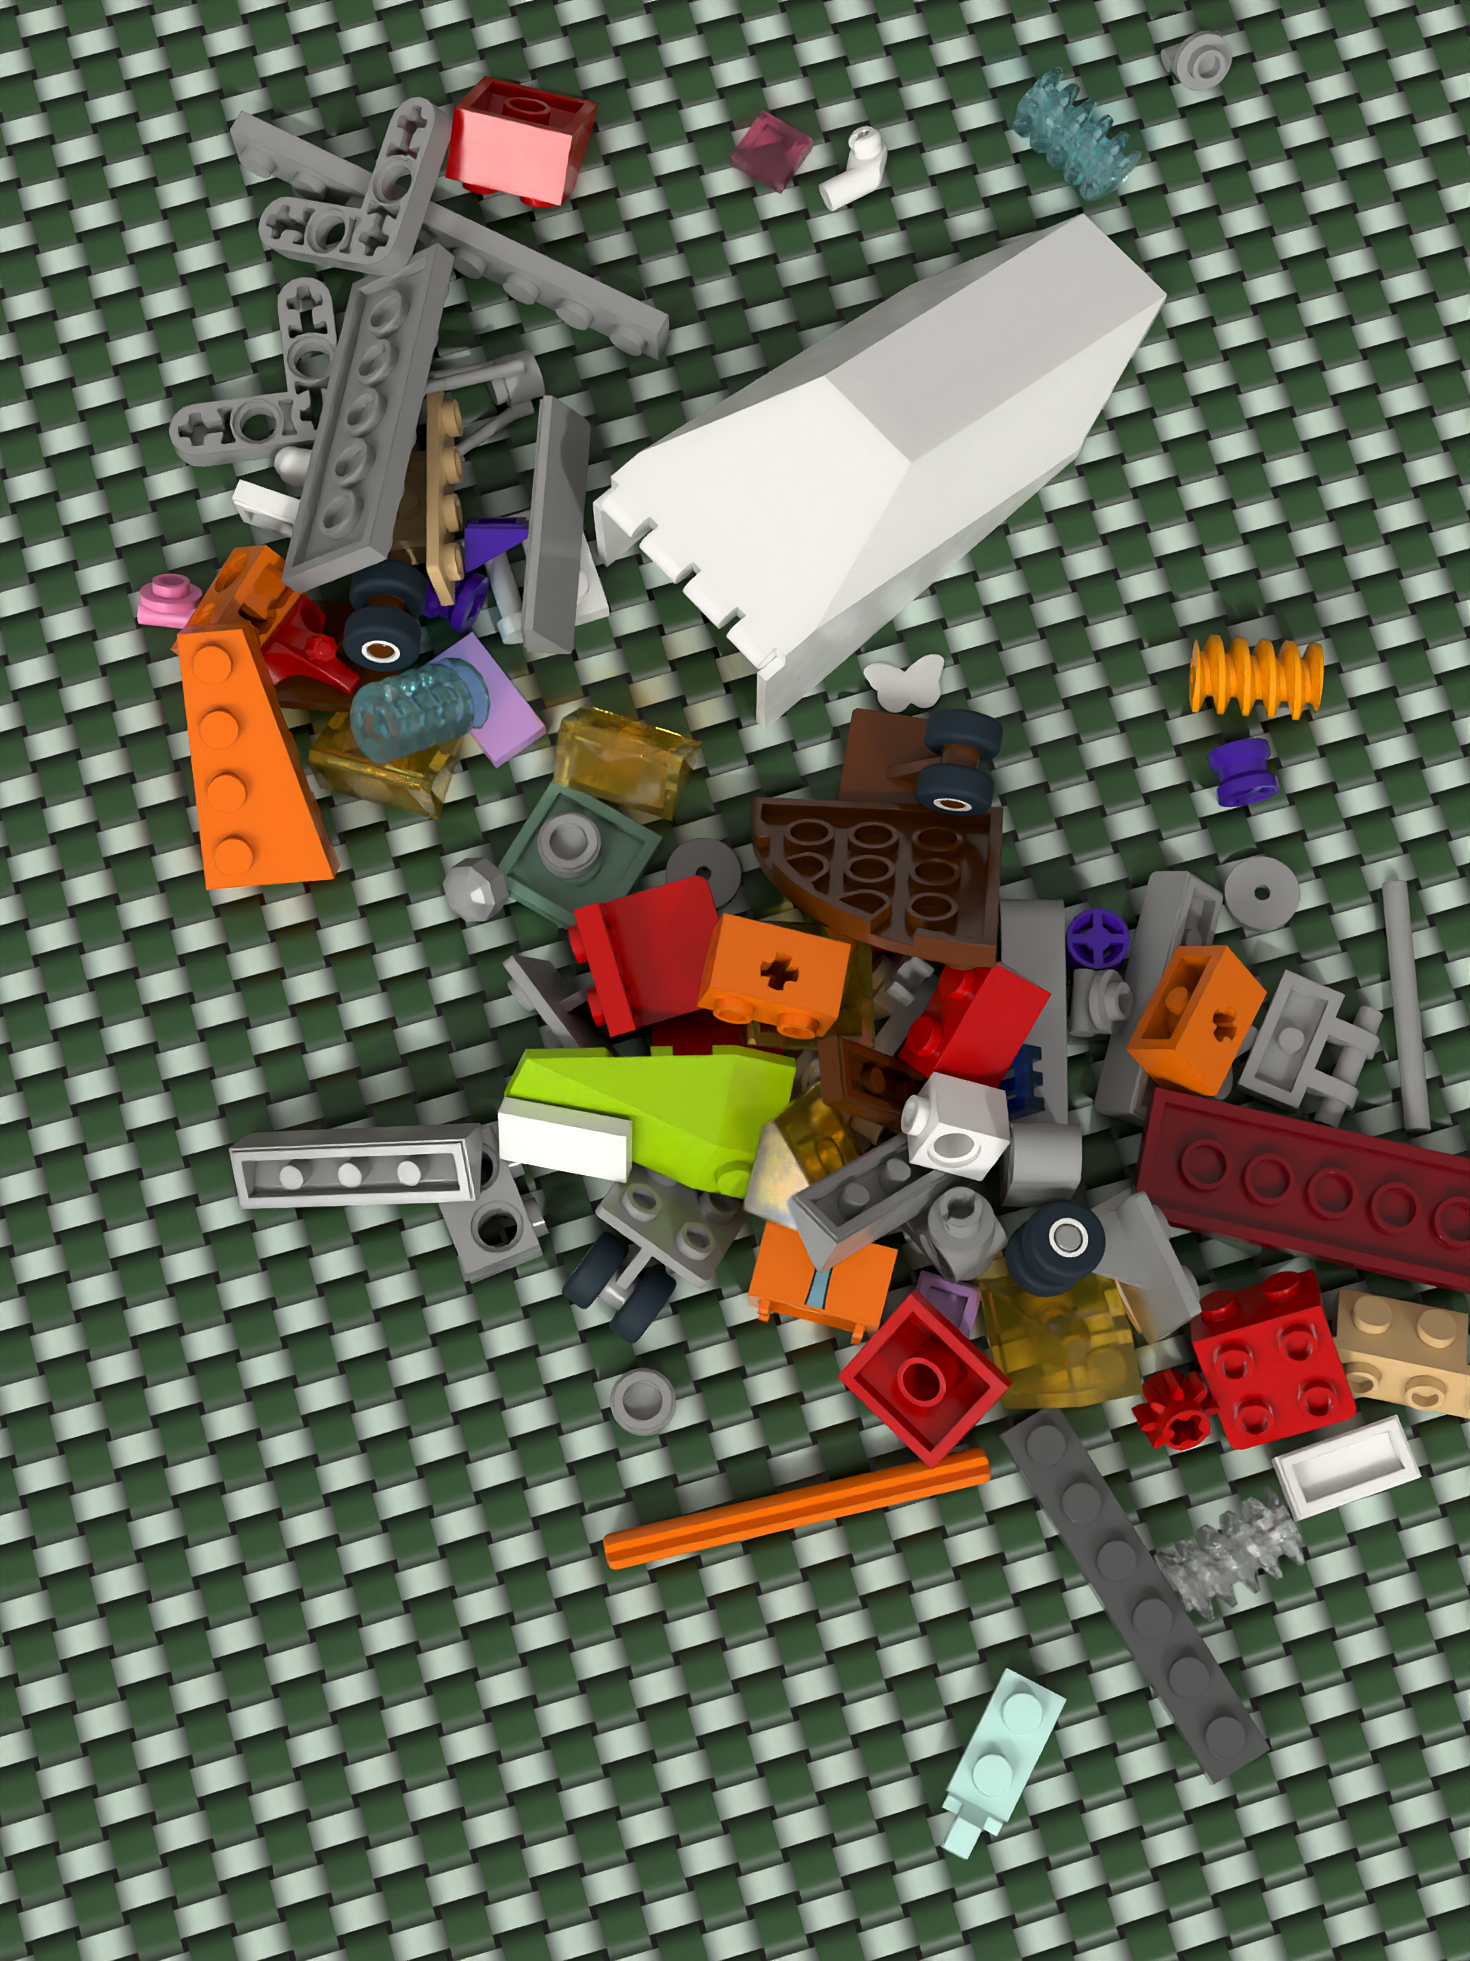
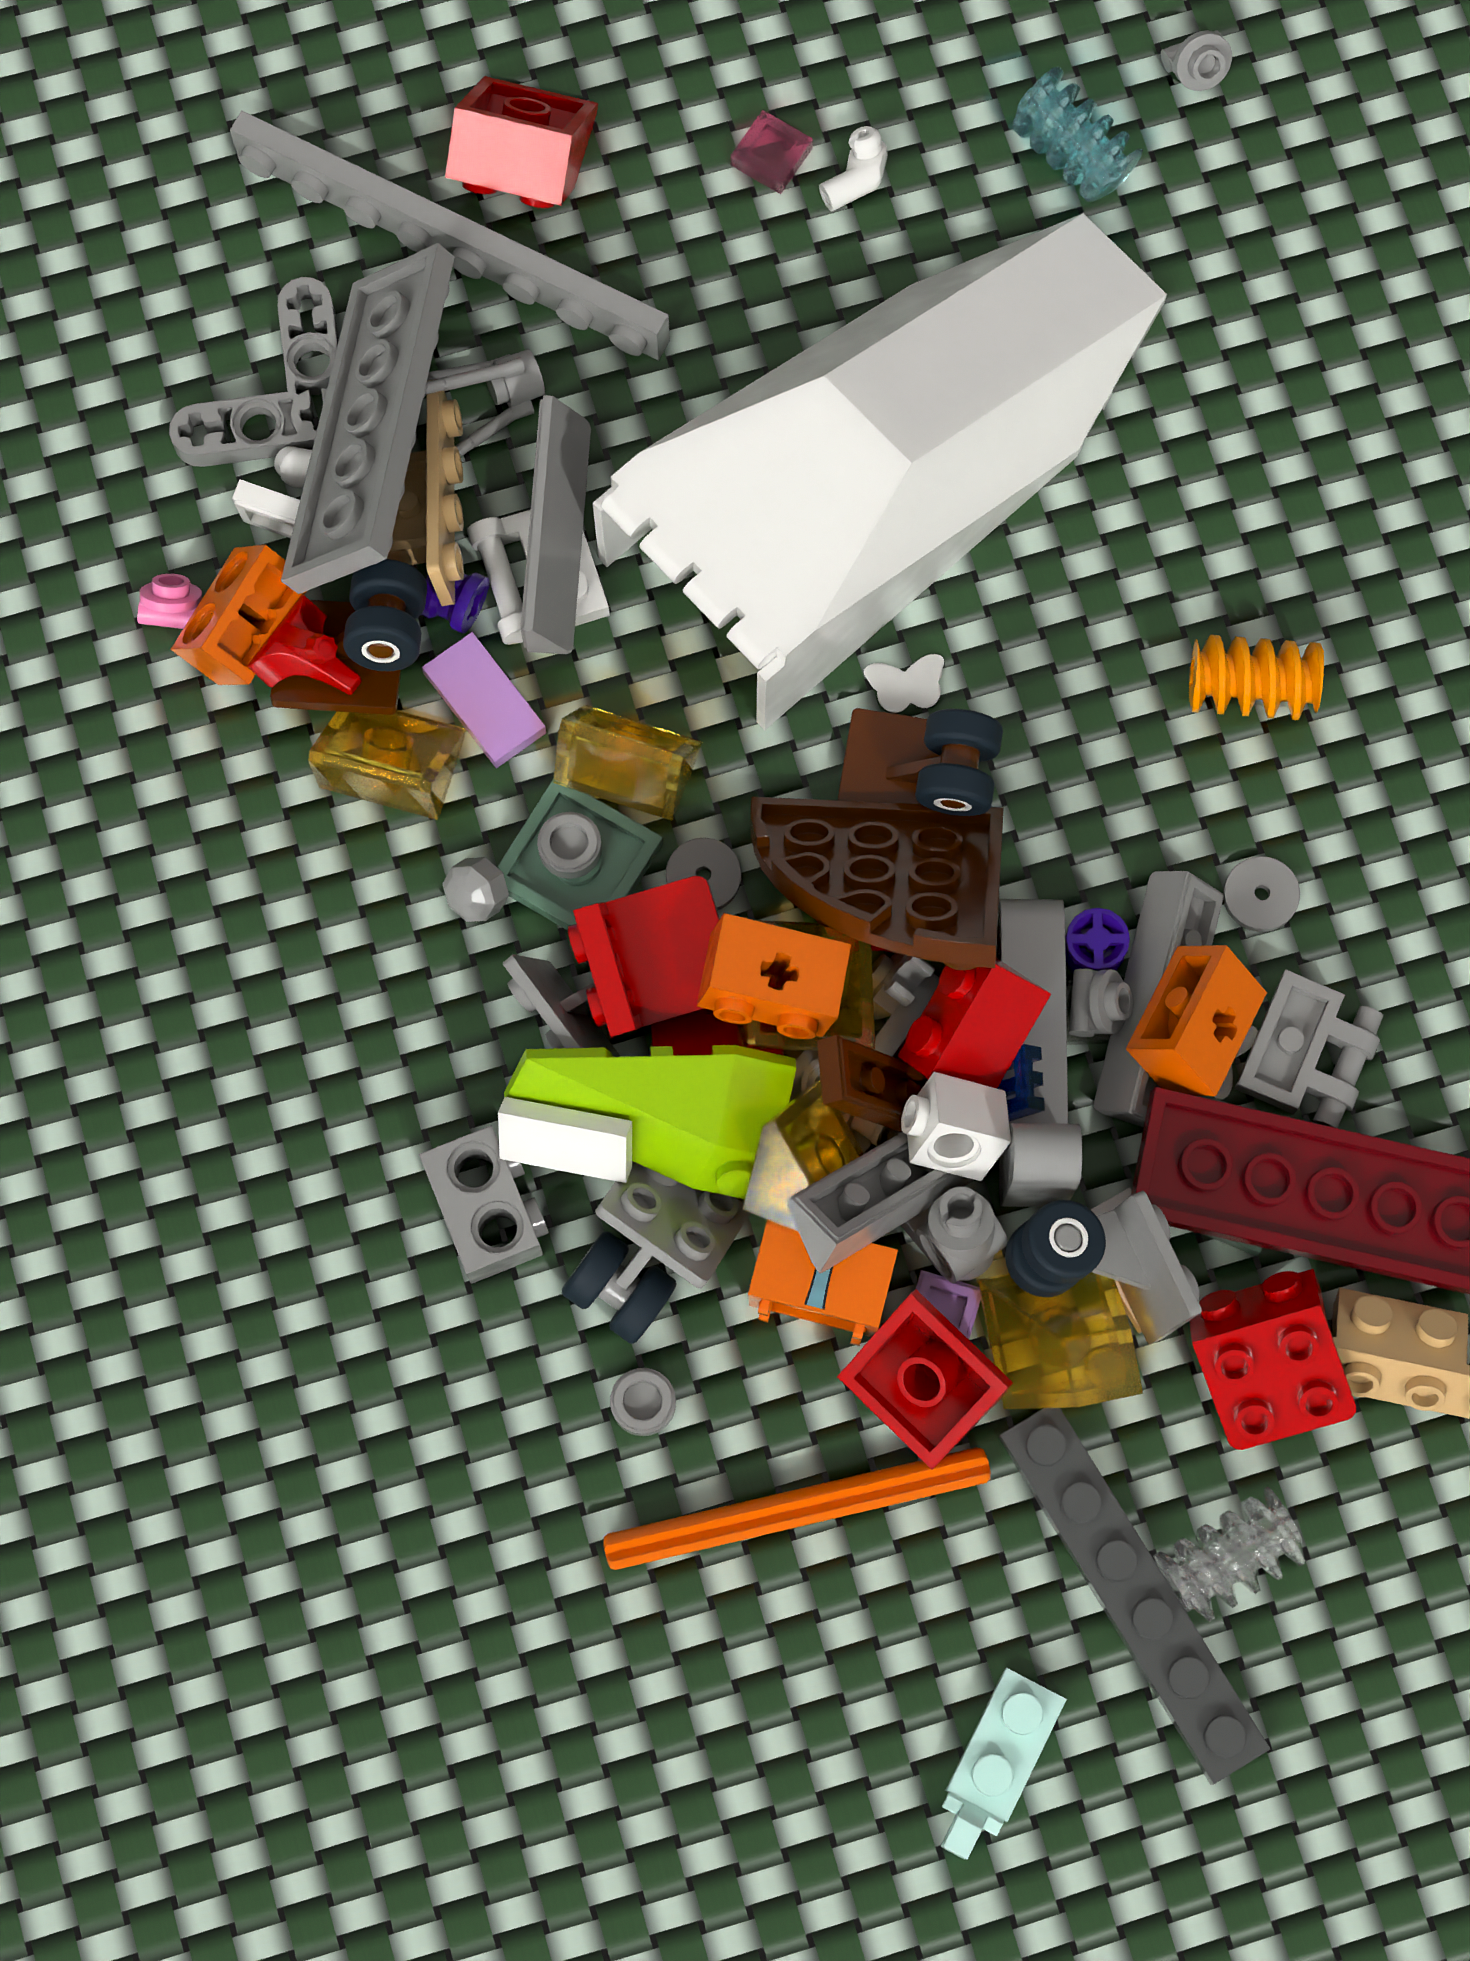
orange wedge [177,621,340,890] -> none
light grey slope [229,1123,483,1209] -> none
light grey beam [258,97,452,276] -> none
clear light blue piece [350,658,490,764] -> none
dark purple slope [464,516,529,573] -> none
red gear [1131,1368,1220,1451] -> none
dark purple wheel [1207,738,1280,807] -> none
white tile [1271,1414,1422,1522] -> none
light grey bar [1382,880,1431,1133] -> none

